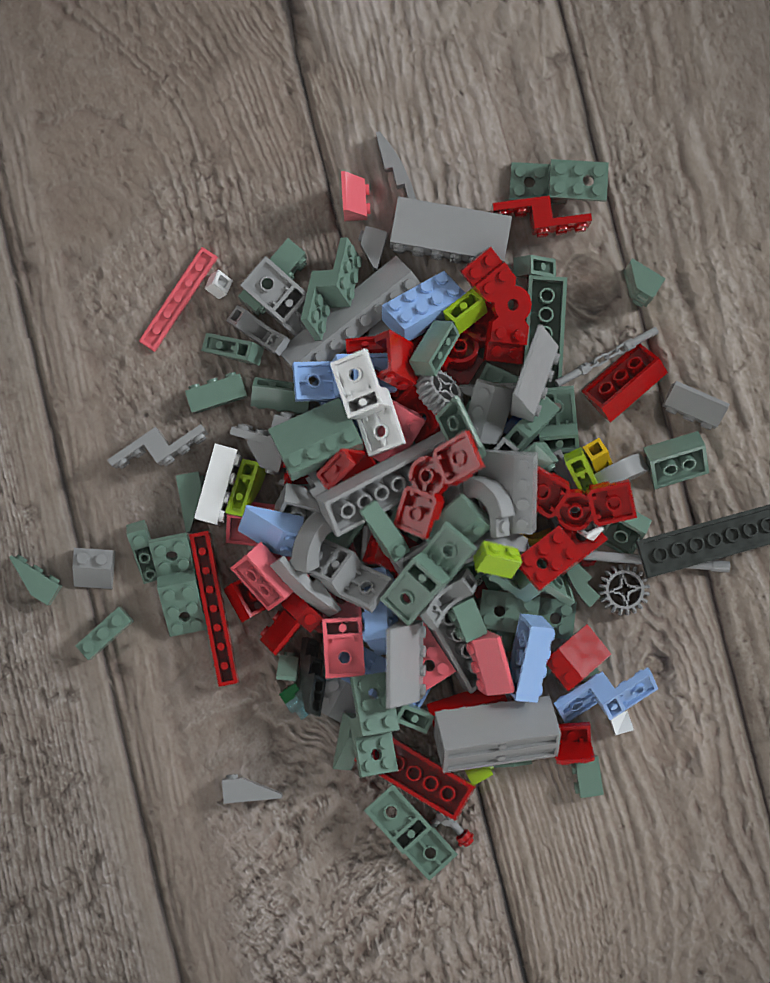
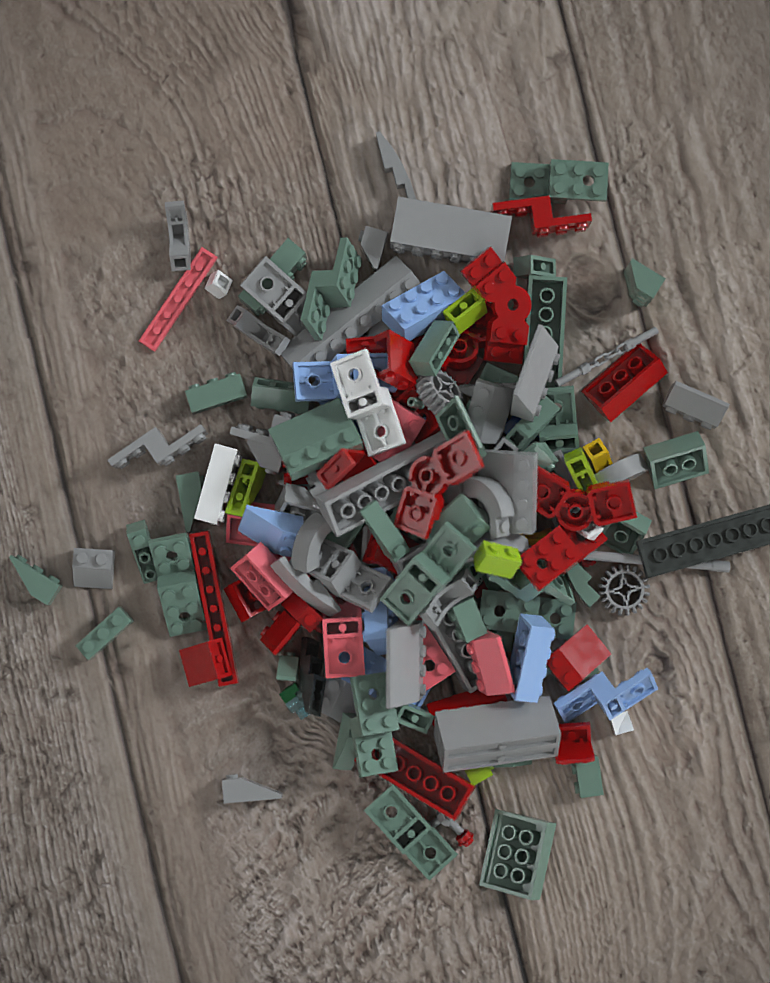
sand green slope [201,333,264,366] -> none
coral slope [341,171,371,221] -> none
none -> light grey arch [165,201,191,271]
none -> red panel [179,638,232,687]
none -> sand green arm [407,397,424,411]
none -> sand green slope [479,809,557,900]

